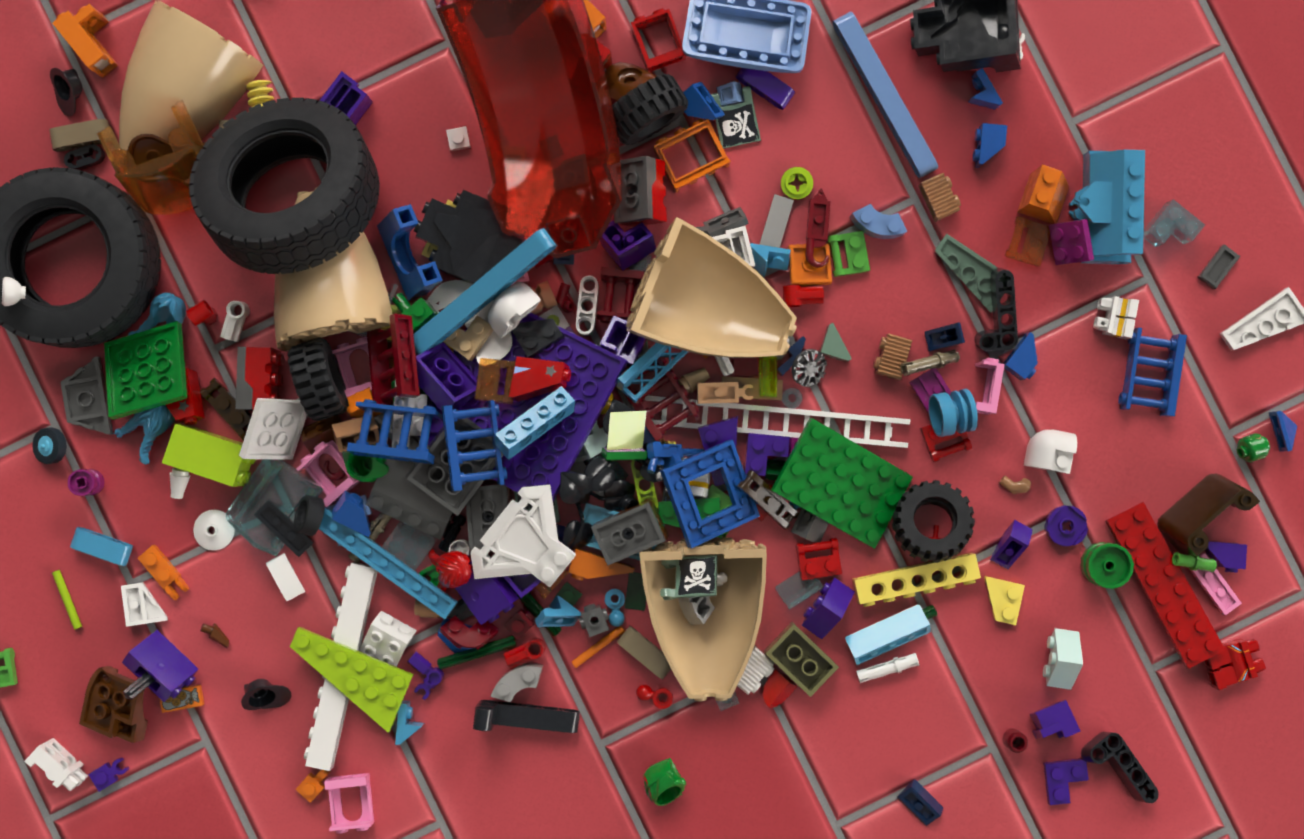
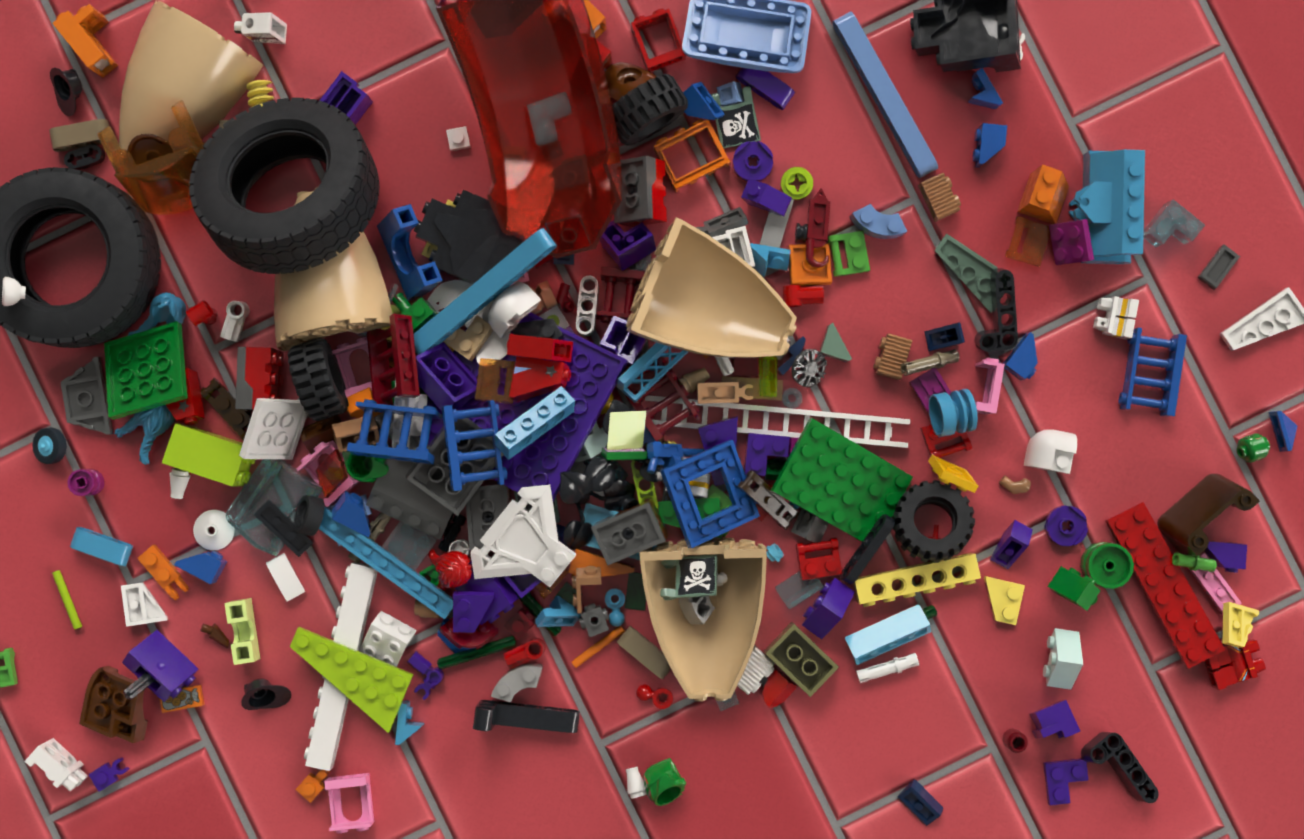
none -> blue slope [174,551,228,584]
none -> yellowish green arch [224,598,261,665]
none -> white torso [234,12,287,44]
none -> clear red piece [315,449,348,498]
none -> dark purple wing [453,591,494,633]
none -> red slope [507,334,573,362]
none -> clear light blue plate [527,92,572,146]
none -> medium nougat bracket [572,566,601,614]
none -> white cone [626,766,647,799]
none -> dark purple plate [732,141,773,181]
none -> dark purple slope [741,178,792,217]
none -> medium azure plate [766,543,784,562]
none -> black bush [795,223,807,242]
none -> black beam [840,514,895,585]
none -> yellow plate [928,455,979,493]
none -> green brick [1047,566,1101,611]
none -> light yellow wing [1222,602,1259,648]

